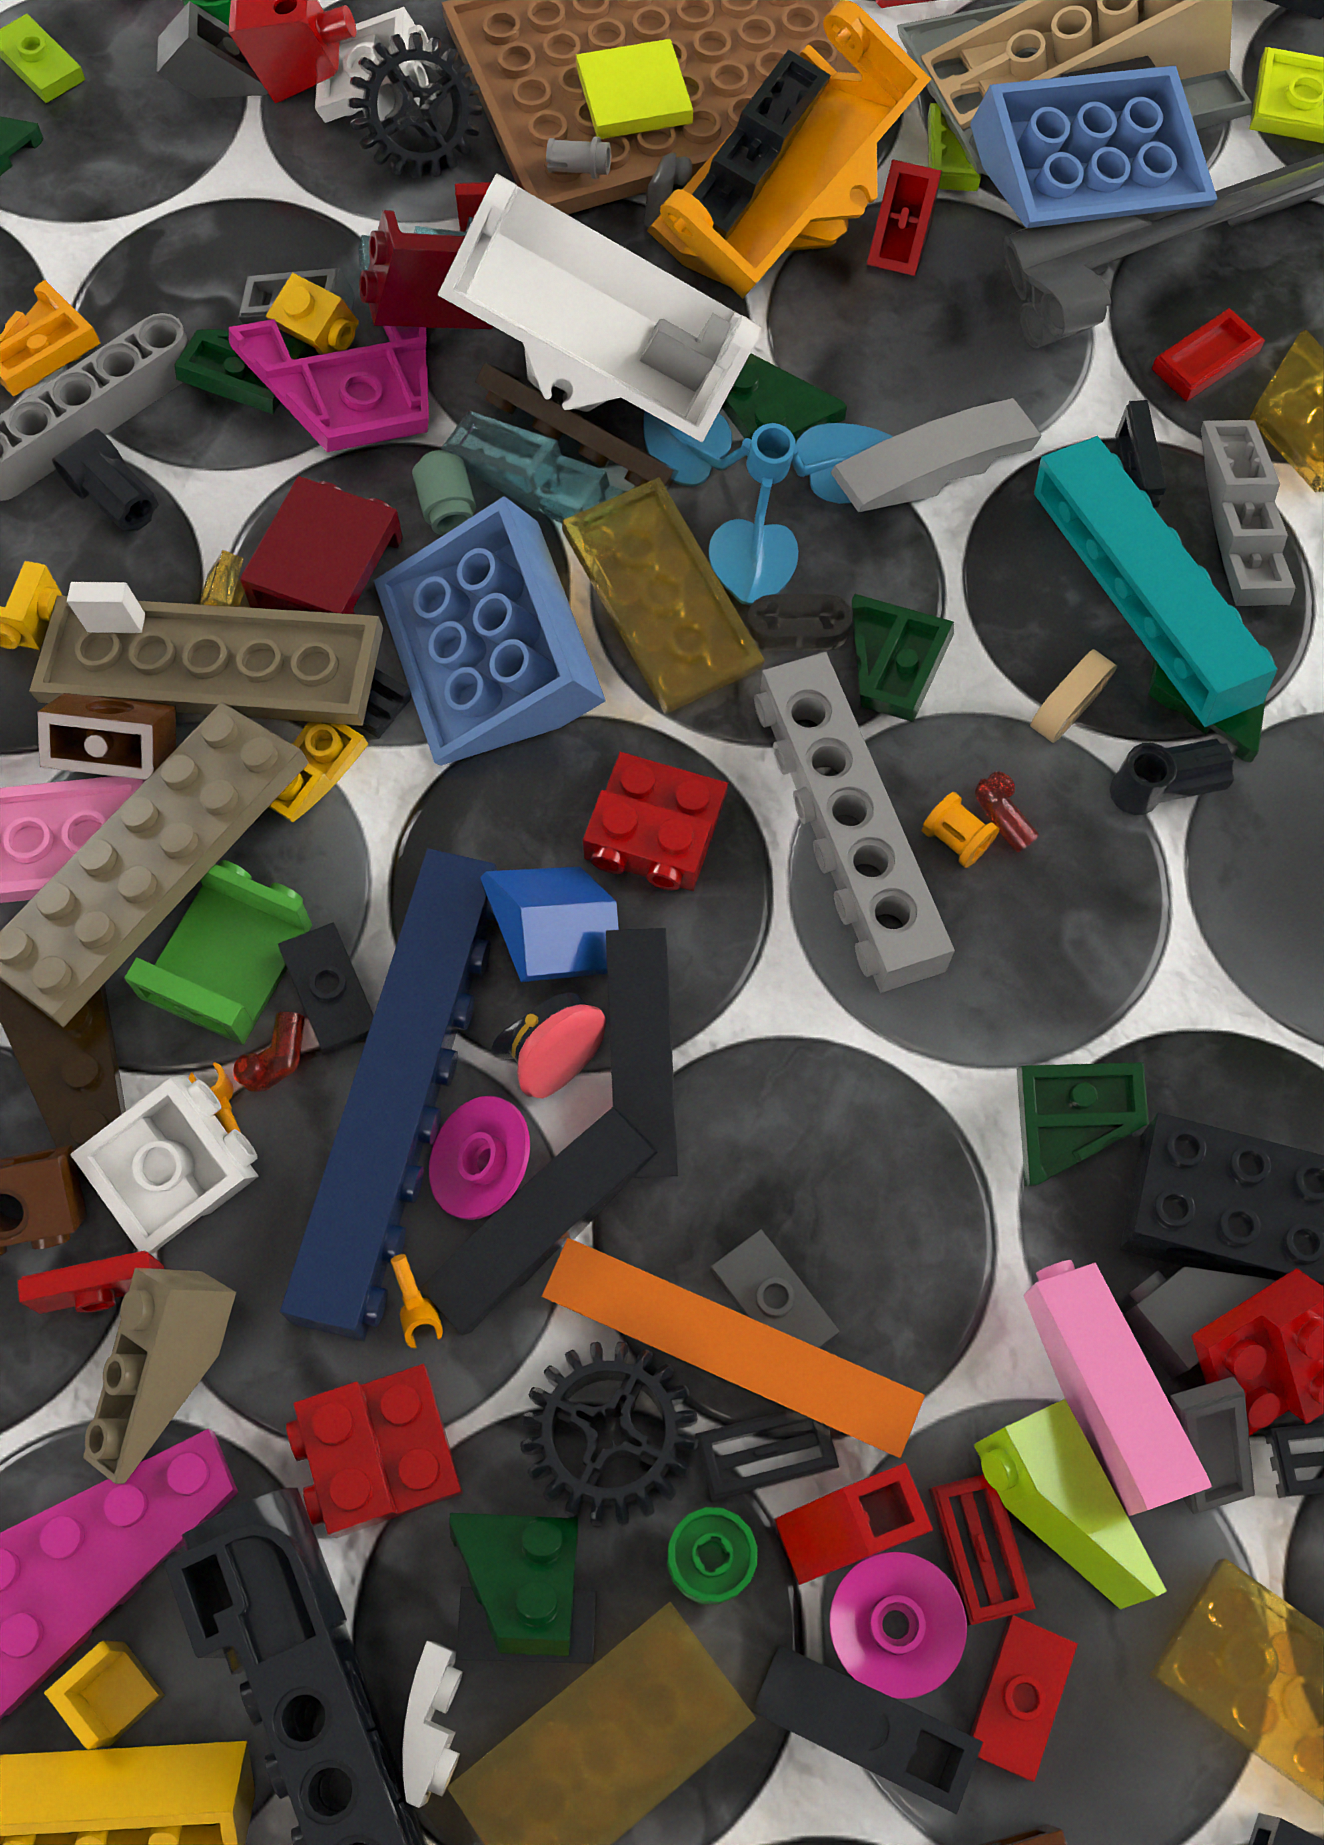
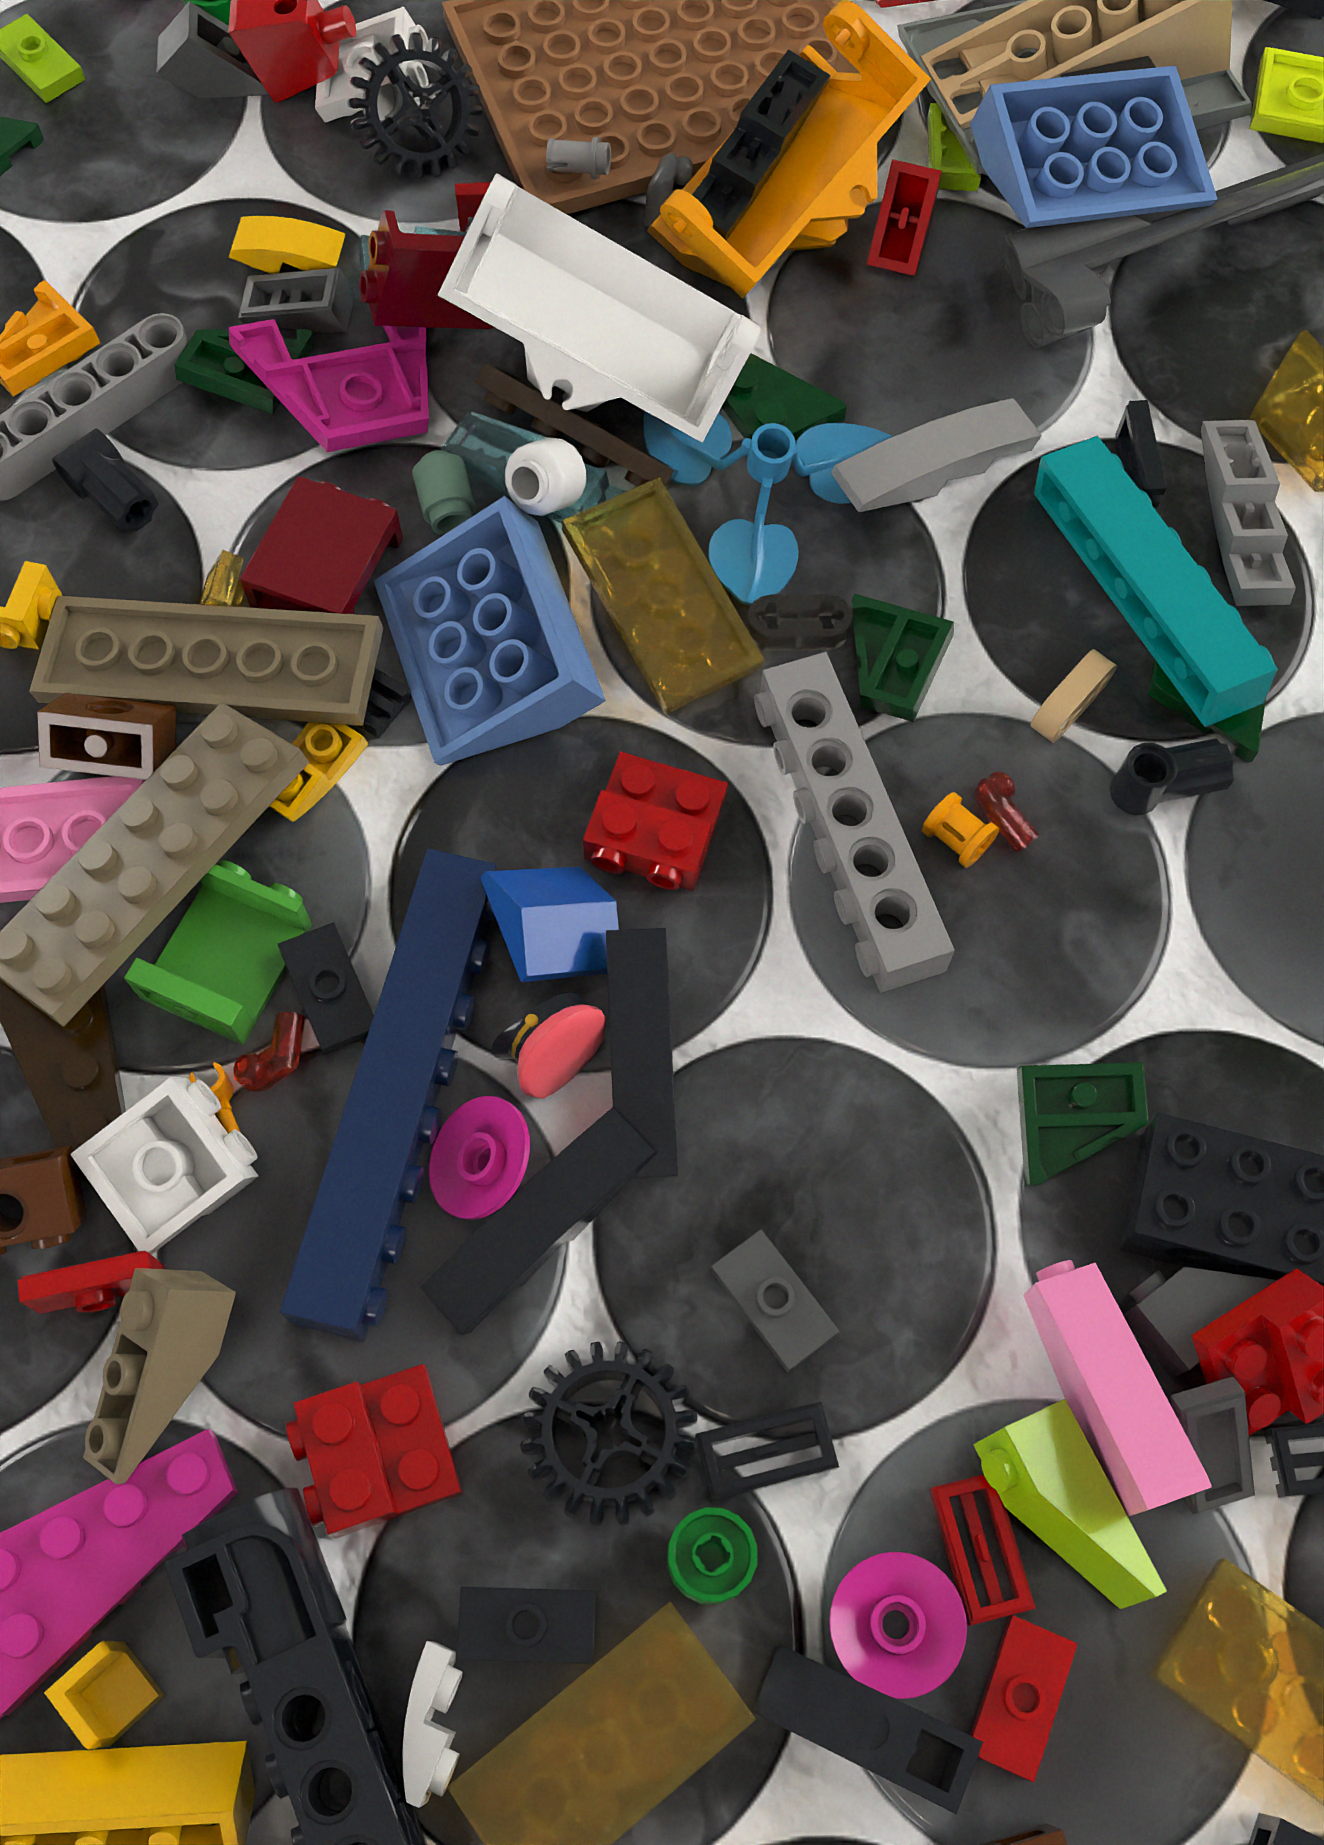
white tile [67,582,145,633] -> none
yellow bracket [266,272,359,355] -> none
light orange hand [390,1254,443,1348] -> none
dark green wing [449,1513,578,1656] -> none
orange tile [541,1237,925,1458] -> none
neon yellow tile [576,39,693,139] -> none
light grey panel [640,313,732,392] -> none
red slope [774,1463,933,1585] -> none
red tile [1151,308,1265,402] -> none
none -> yellow slope [229,216,346,274]
none -> white head [505,438,586,516]

